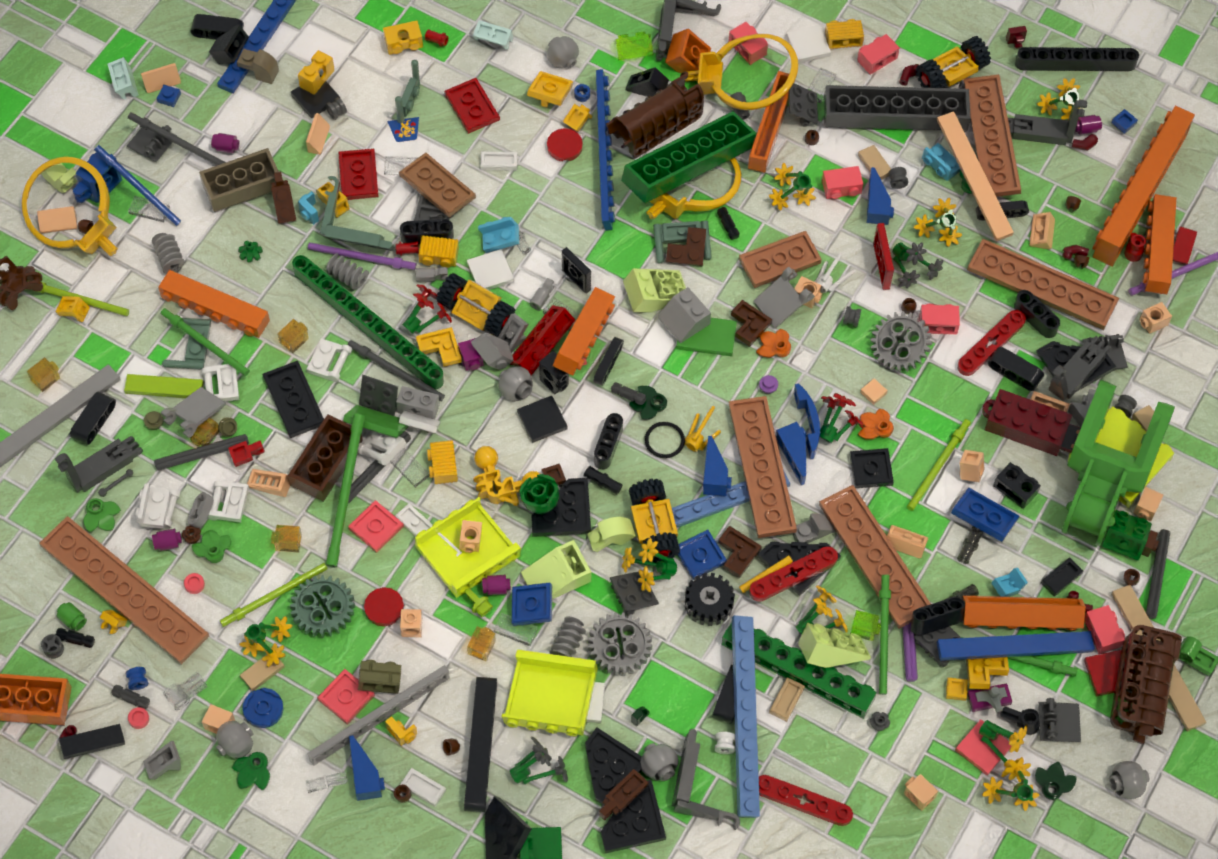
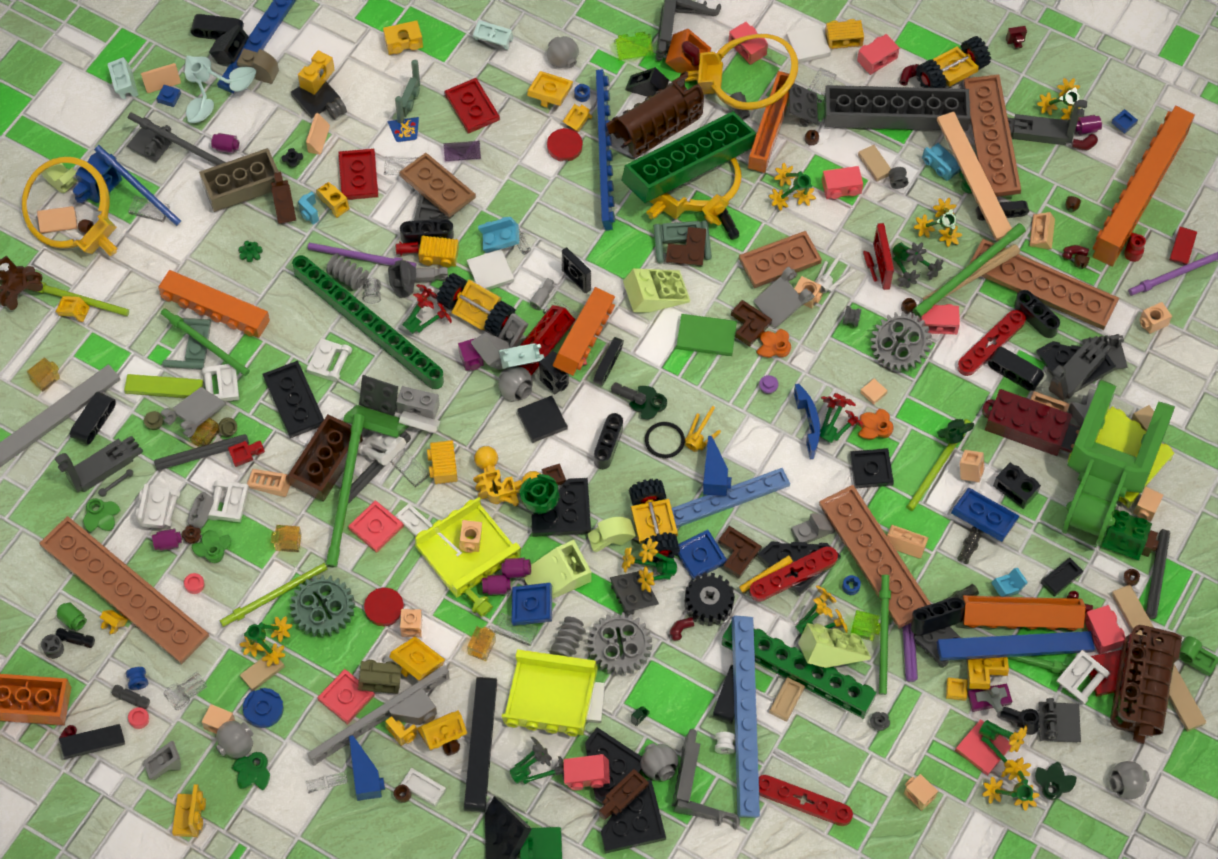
light grey piece [151,233,185,274] -> none
clear yellow brick [278,319,309,353] -> none
sand green hinge [320,176,395,251] -> none
dark grey bar [347,340,445,401] -> none
yellow plate [416,327,462,367] -> none
red pin [425,29,449,46] -> none
white tile [481,151,517,171] -> none
black pin [583,465,623,495] -> none
light grey slope [658,287,711,344] -> none
nougat plate [729,396,797,538] -> none
blue slope [776,422,807,485] -> none
blue slope [866,167,894,225] -> none
black beam [1015,47,1139,71] -> none
dark grey wheel [1115,395,1137,418] -> none
orange brick [1142,194,1177,295] -> none
none -> yellow bracket [172,784,206,837]
none -> light aqua plant [185,56,256,123]
none -> black plate [282,148,303,167]
none -> clear wheel [362,278,381,304]
none -> dark grey hand [388,260,417,298]
none -> yellow hinge [389,636,445,681]
none -> light grey slope [389,688,437,725]
none -> yellow bracket [417,710,468,750]
none -> clear purple slope [444,141,481,161]
none -> light aqua hinge [499,343,544,369]
none -> magenta brick [502,557,531,578]
none -> coral brick [564,754,610,790]
none -> dark red arm [670,617,694,641]
none -> dark red arm [682,41,700,66]
none -> yellow bracket [702,194,730,226]
none -> blue bush [842,575,861,595]
none -> red piece [863,251,877,282]
none -> bright green piece [913,223,1026,318]
none -> tan axle [922,244,1020,301]
none -> dark green plate [937,419,974,444]
none -> white plate [1056,650,1110,705]

